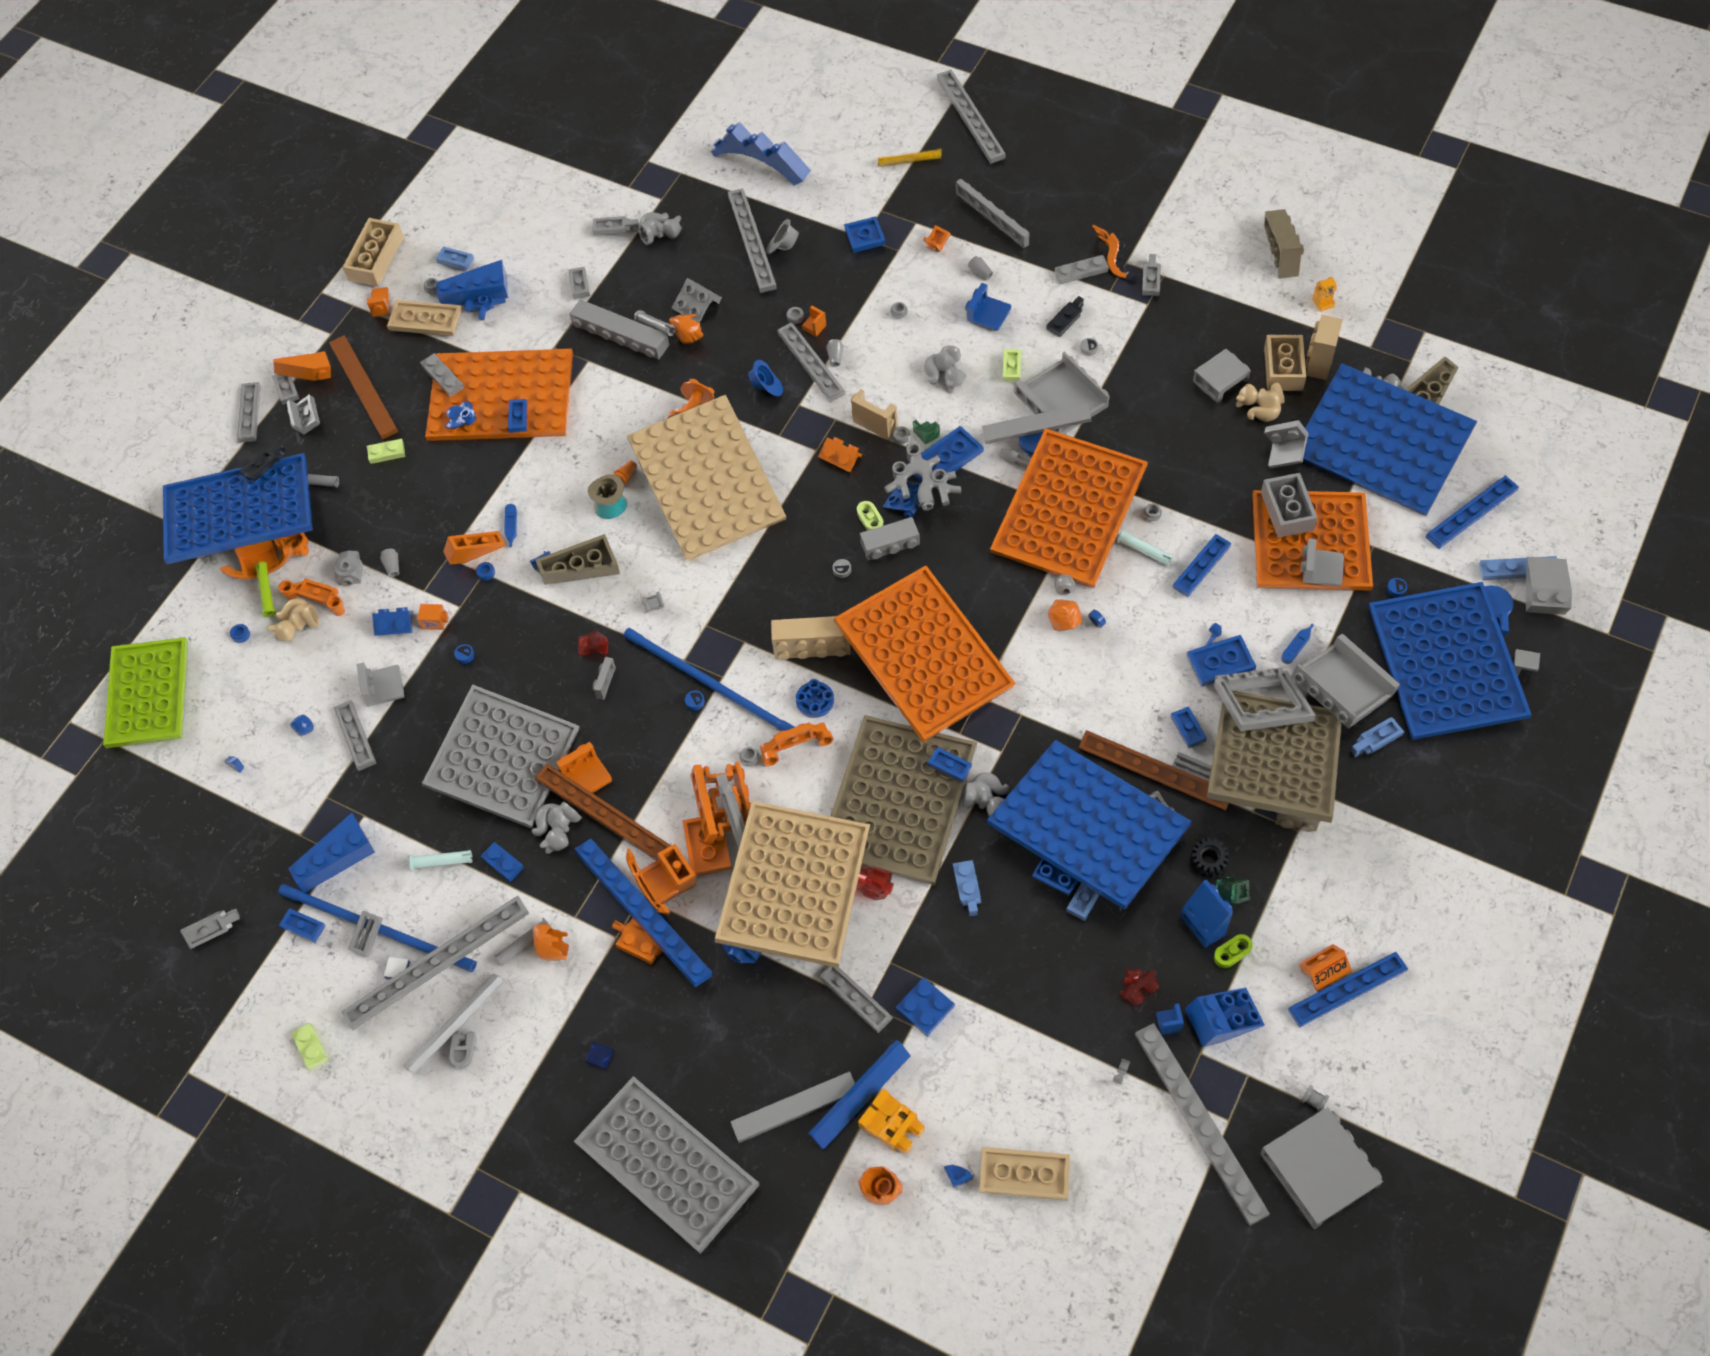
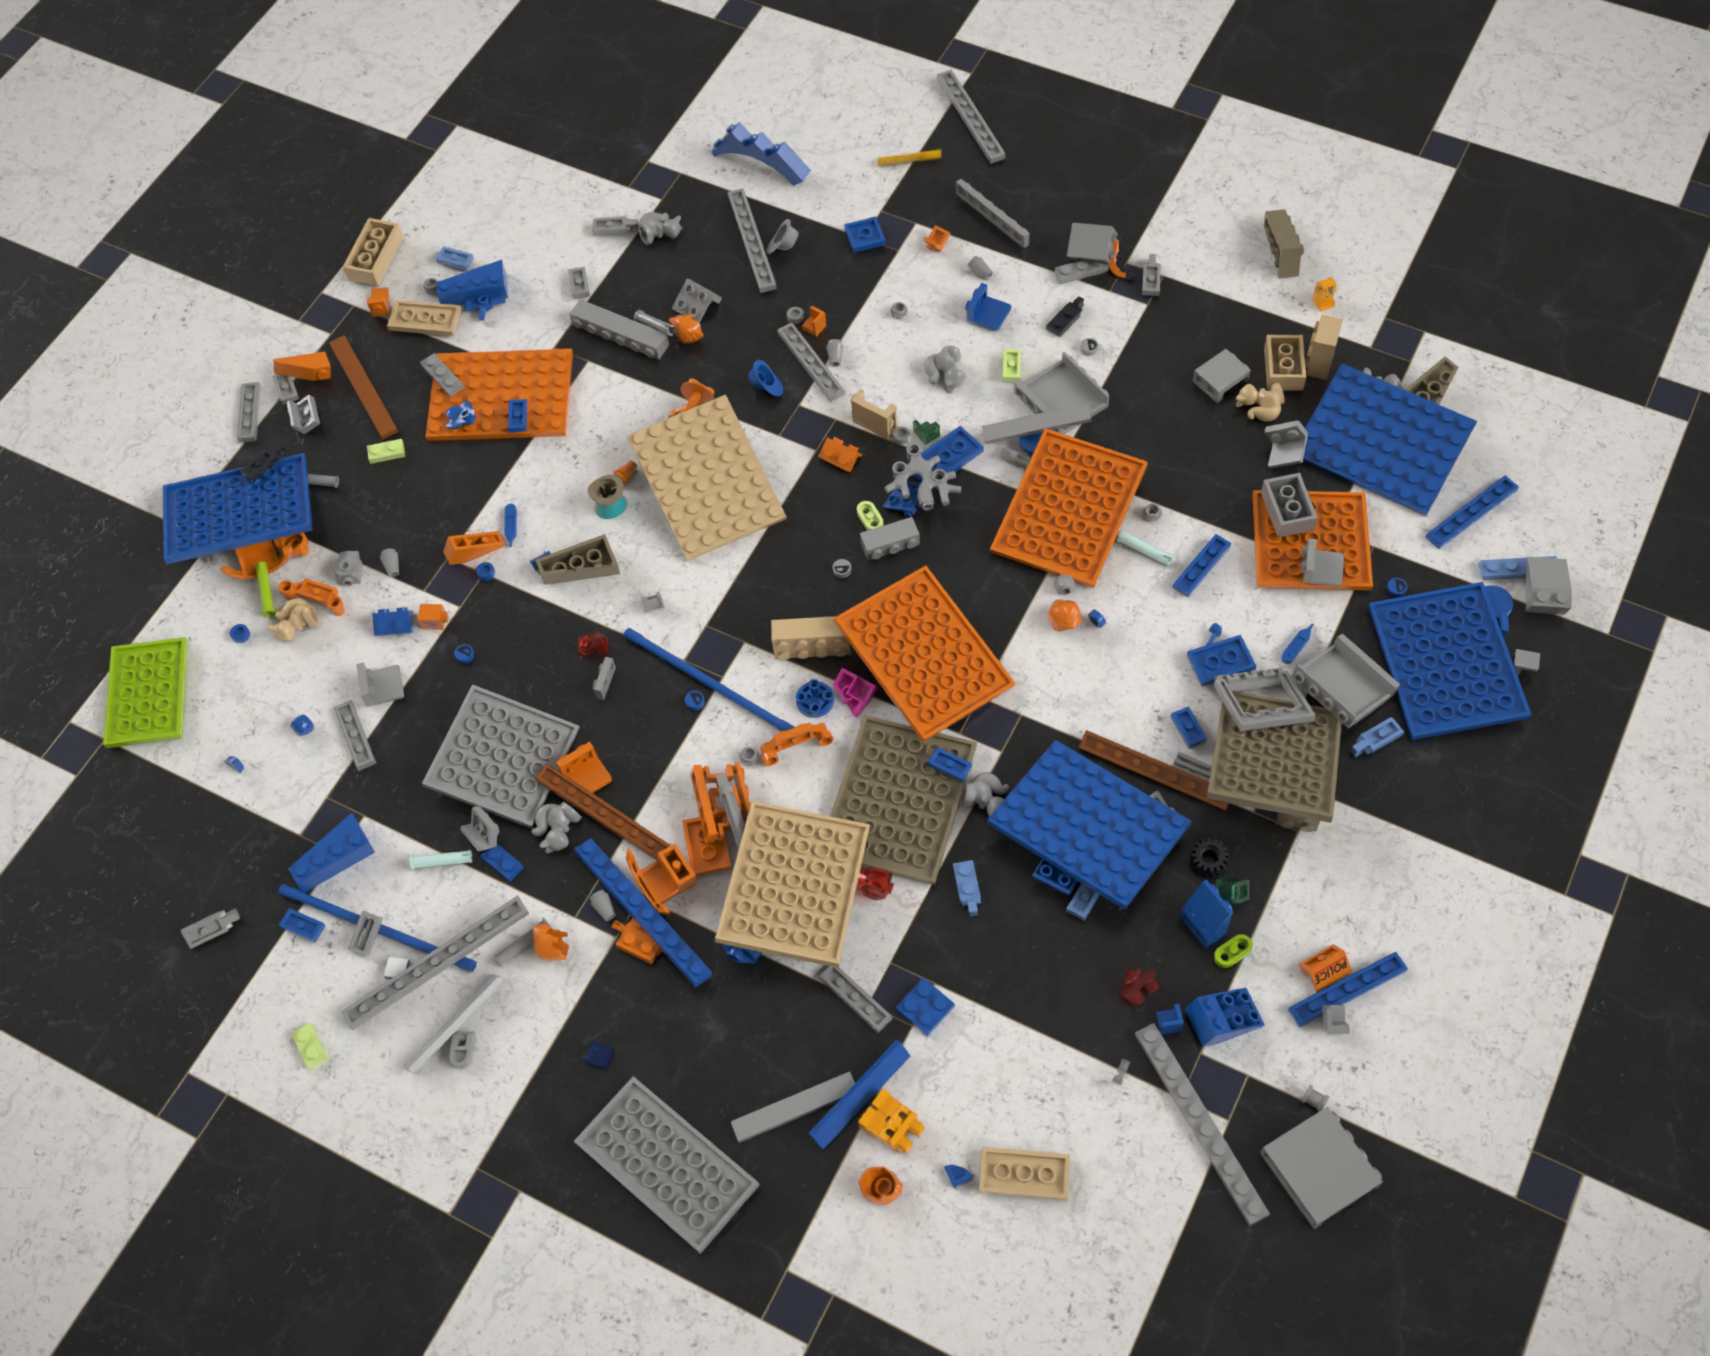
none -> light grey bracket [461,806,499,851]
none -> light grey cone [590,890,616,922]
none -> dark pink slope [833,668,878,717]
none -> light grey panel [1067,223,1117,264]
none -> light grey panel [1322,1004,1350,1034]

